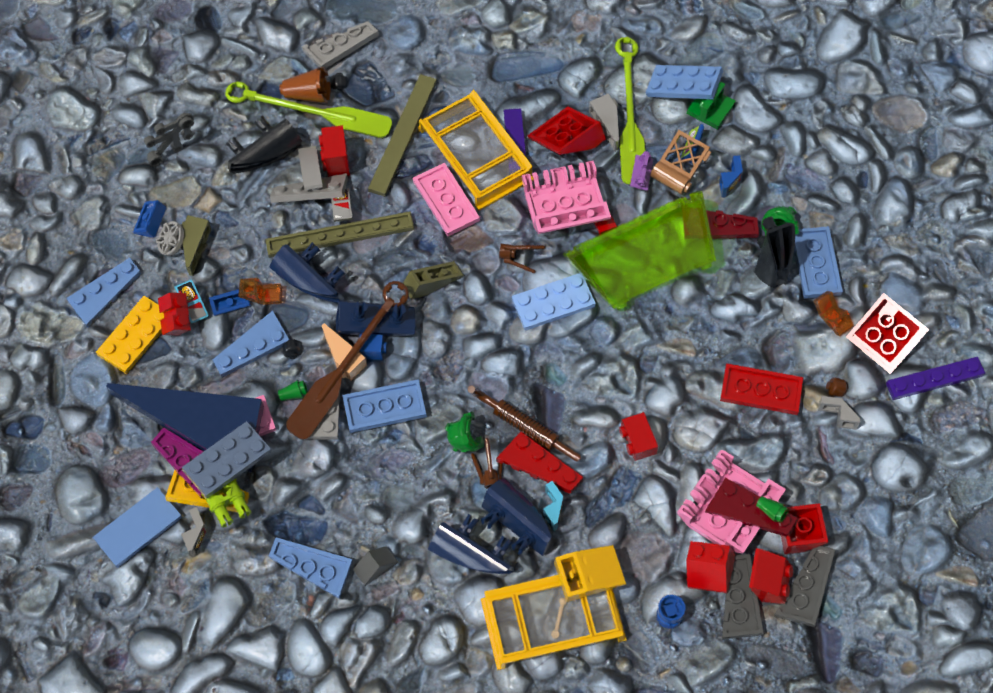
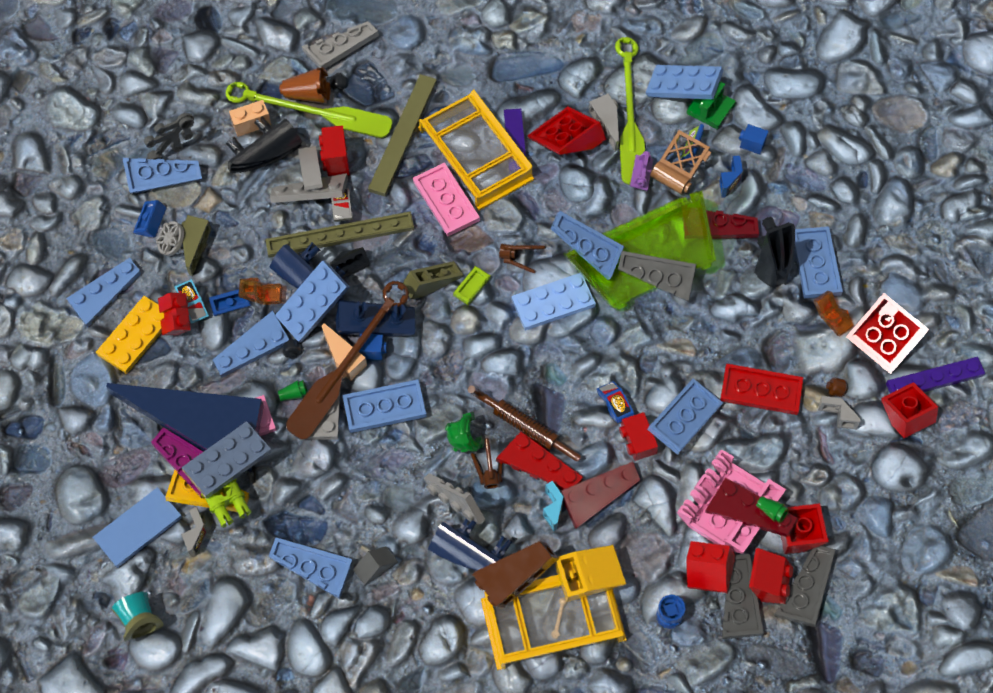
dark blue piece [481,478,551,556] -> none
bright pink slope [522,161,611,234] -> none
red tile [593,214,617,236] -> none
green helmet [762,206,799,236] -> none
none -> hat [112,592,163,641]
none -> medium blue wing [122,158,203,194]
none -> light nougat brick [229,100,271,137]
none -> medium blue plate [275,260,350,342]
none -> black slope [330,247,371,279]
none -> light grey wing [424,473,485,524]
none -> lime tile [453,266,491,306]
none -> reddish brown slope [472,541,559,608]
none -> medium blue wing [550,211,624,280]
none -> dark red wing [560,462,640,529]
none -> slope [597,381,635,423]
none -> dark grey wing [618,251,696,302]
none -> medium blue tile [647,378,723,455]
none -> blue brick [739,124,769,155]
none -> red slope [881,382,938,438]

